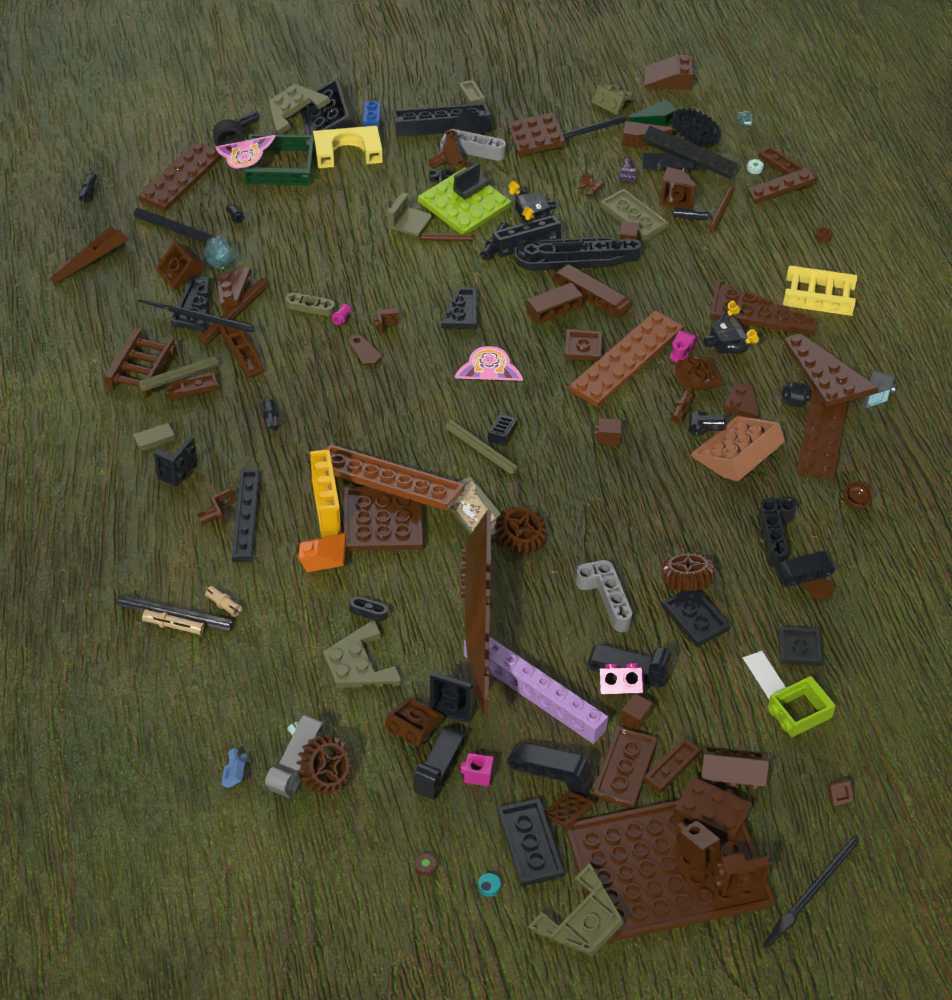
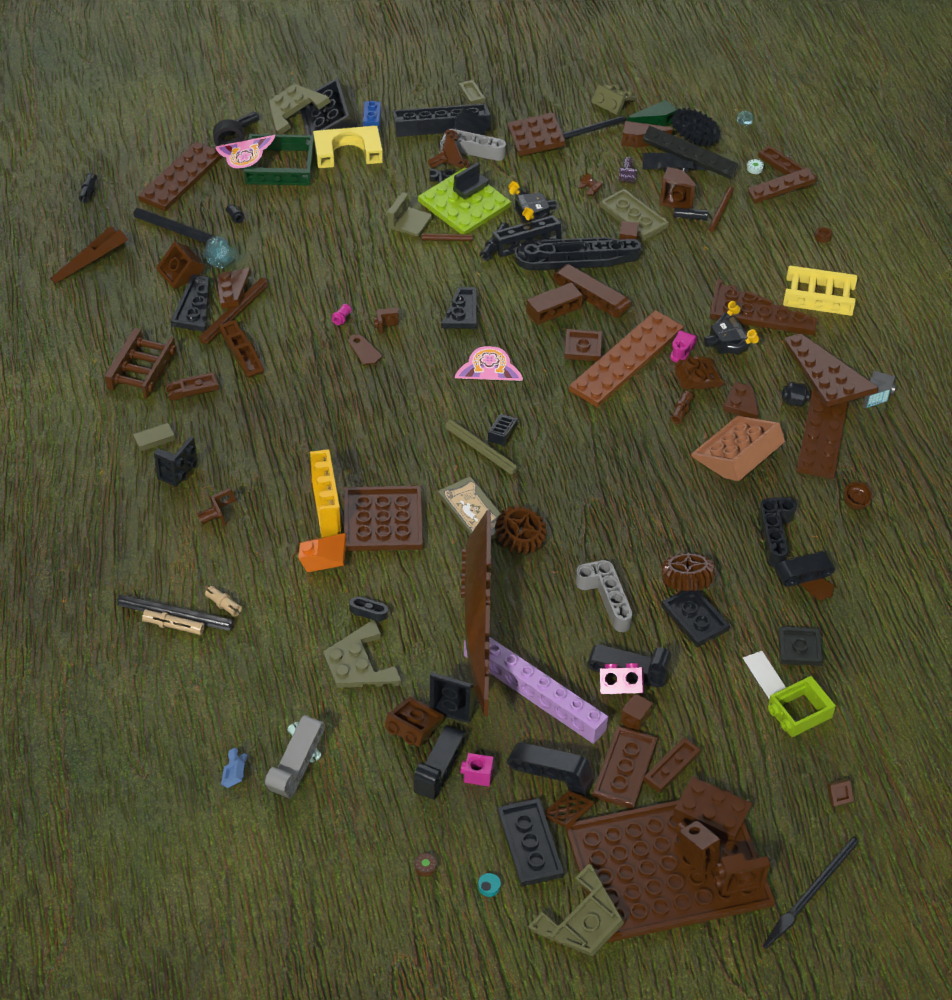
black piece [138,299,255,332] -> none
olive axle [139,356,219,391] -> none
black tile [232,470,260,562] -> none
black axle [263,399,278,431] -> none
olive beam [285,293,335,316] -> none
reddish brown gear [296,735,353,794] -> none
dark orange plate [326,444,465,511] -> none
reddish brown brick [594,418,621,446] -> none
reddish brown slope [644,55,693,90] -> none
black piece [688,411,726,436] -> none
reddish brown slope [700,746,769,789] -> none

